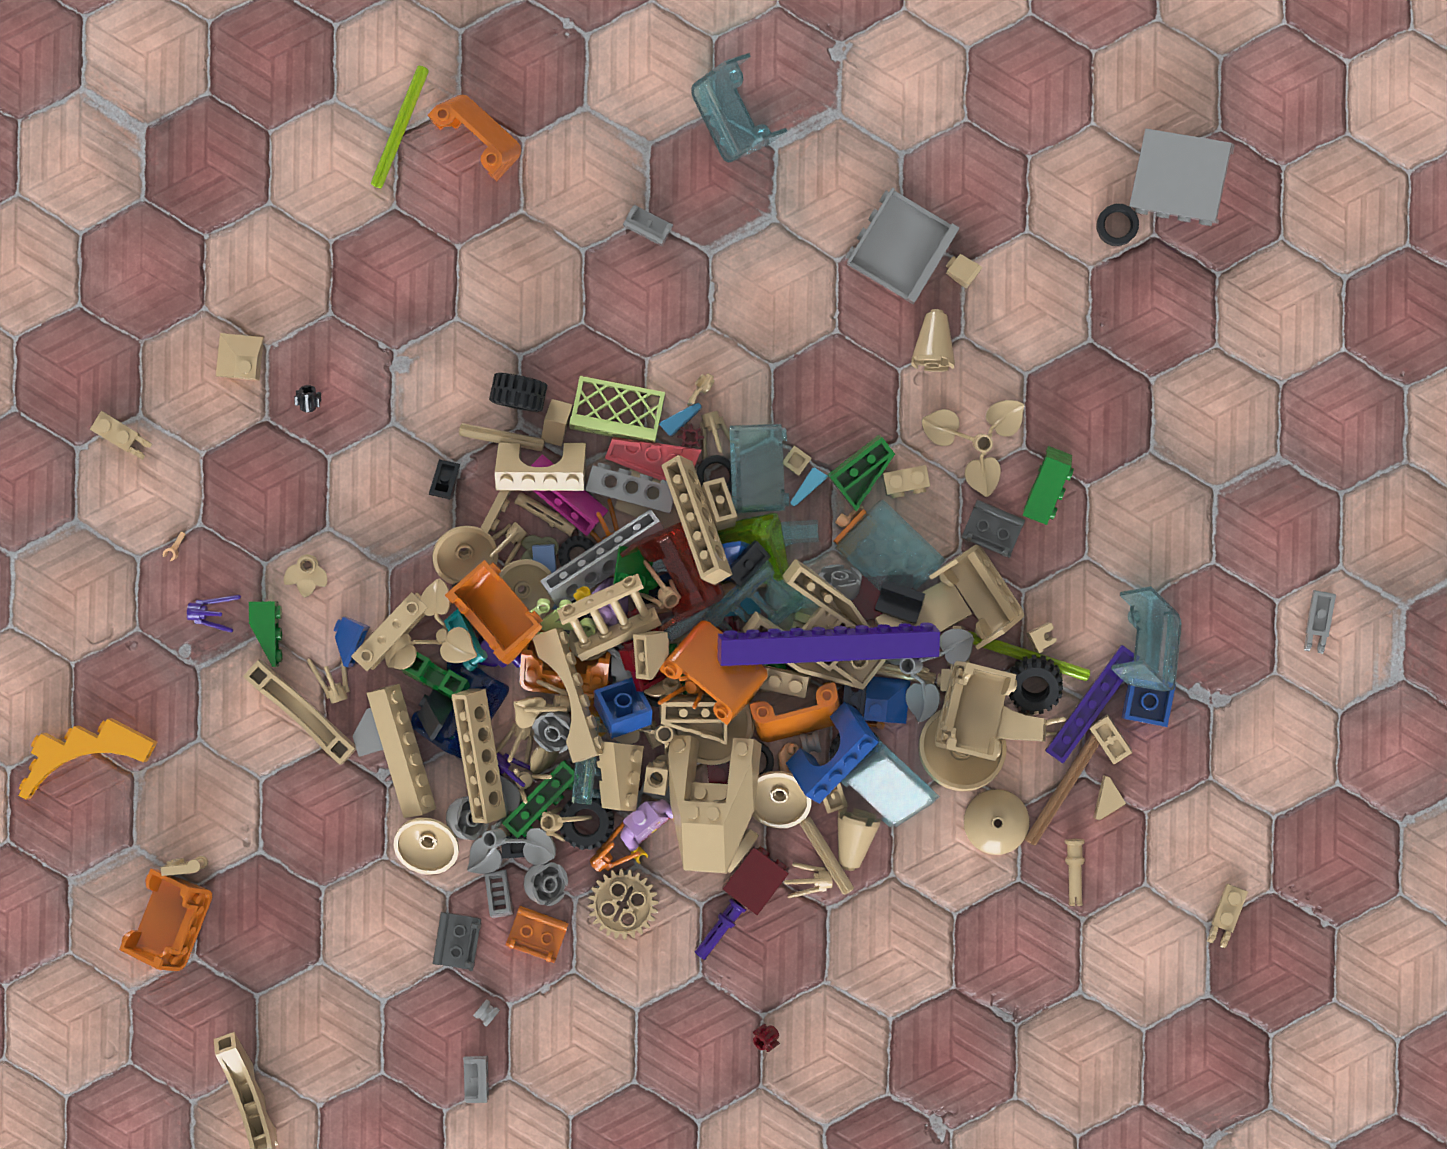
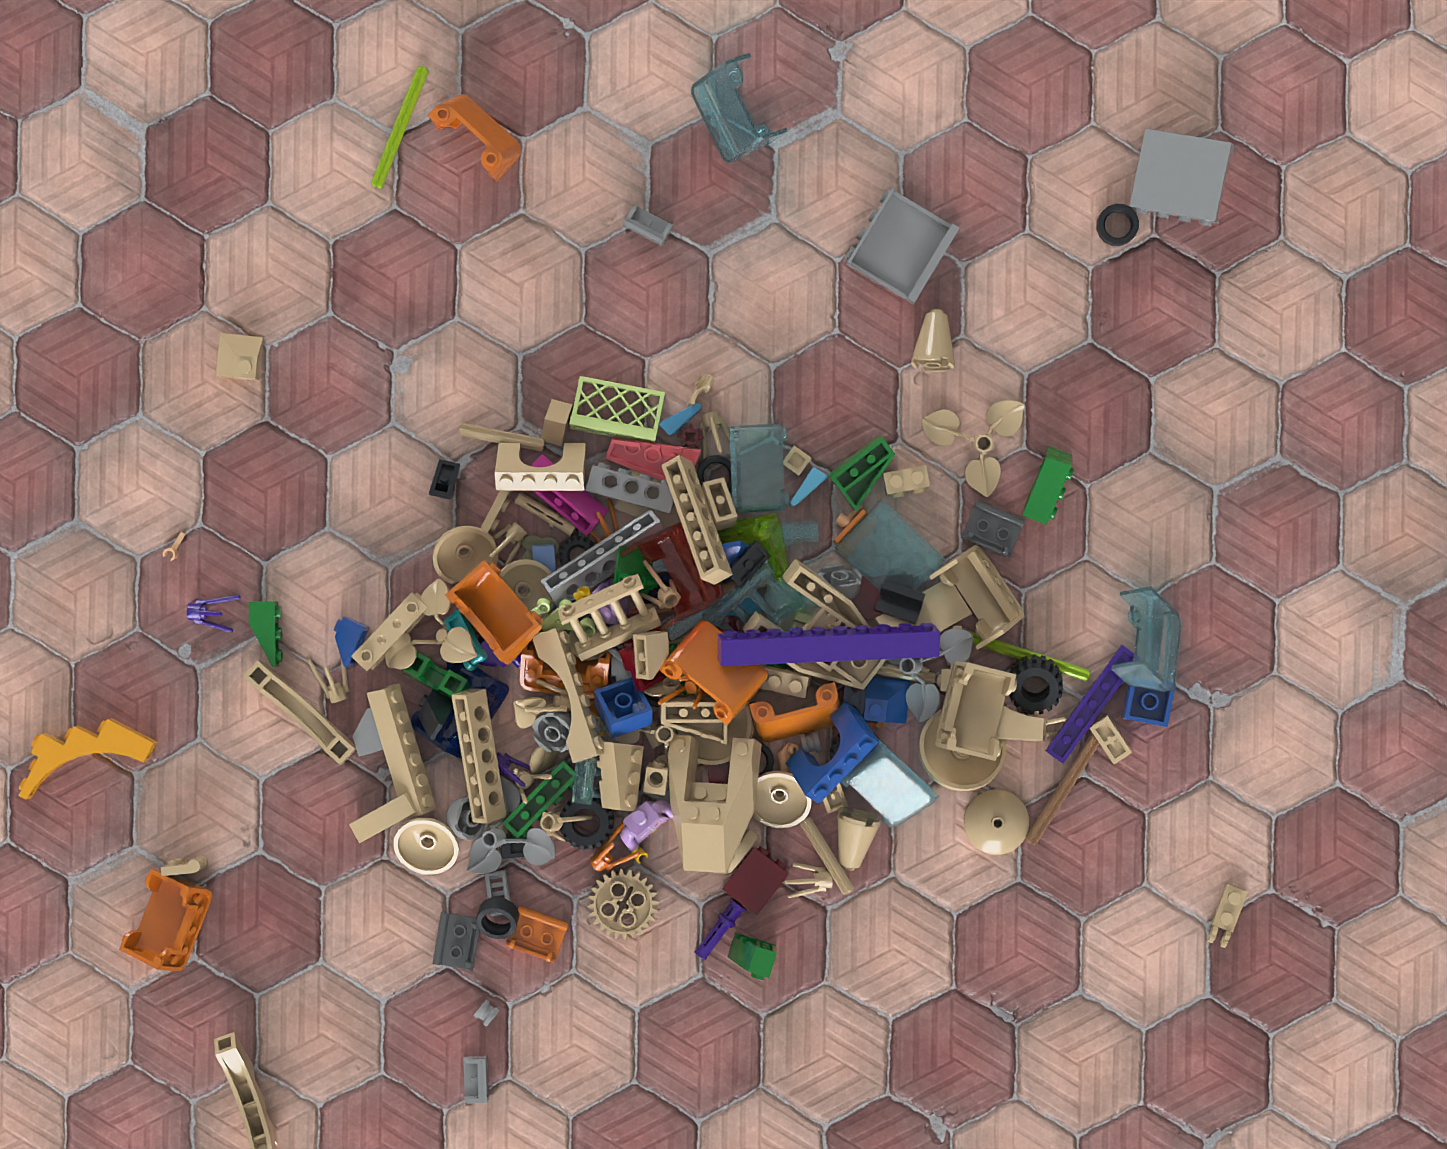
tan hinge [90,411,152,460] -> none
tan plate [284,554,327,598] -> none
black gear [294,385,321,412] -> none
black tyre [489,372,548,412] -> none
tan plant [496,723,535,764] -> none
light grey cylinder [523,862,568,906] -> none
dark red gear [753,1023,780,1052] -> none
tan slope [945,254,983,289] -> none
tan hinge [1026,622,1057,653] -> none
tan pin [1065,839,1085,906] -> none
tan slope [1093,775,1126,820] -> none
light grey hinge [1304,590,1336,654] -> none
none -> tan slope [349,792,417,843]
none -> black tyre [476,897,520,939]
none -> green wedge [728,932,777,980]

